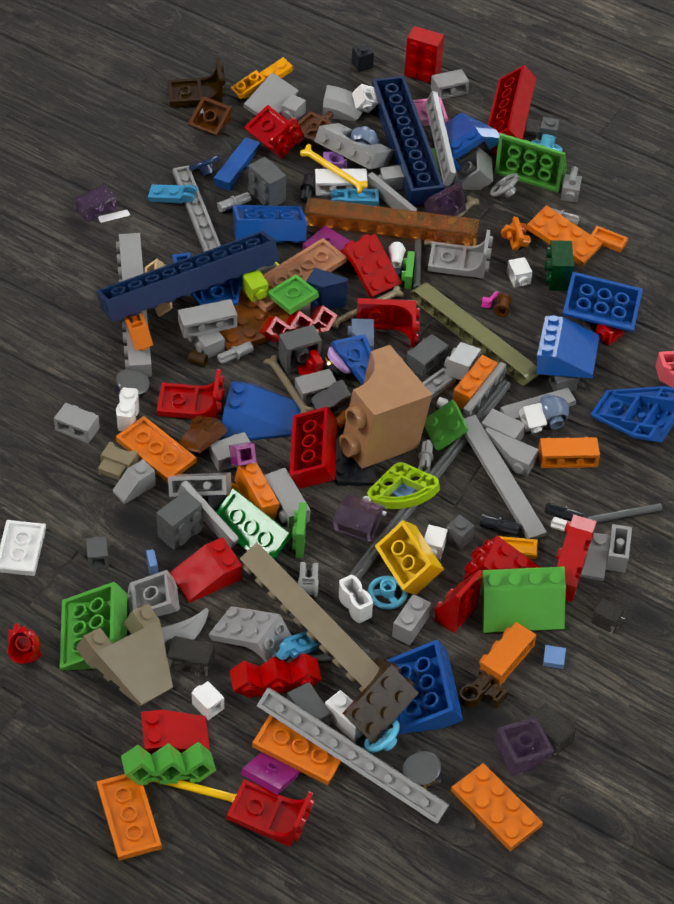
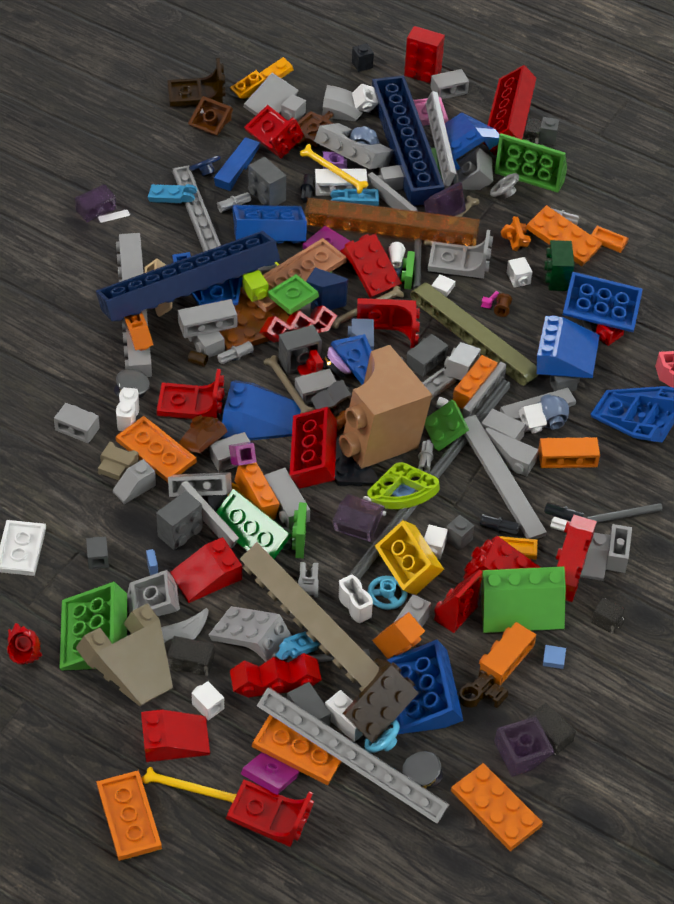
bright green brick [121,742,216,785] -> none
medium azure piece [531,134,563,152] -> none
light grey brick [561,166,582,203] -> none
none -> orange brick [372,612,425,659]
none -> white tile [432,275,456,297]

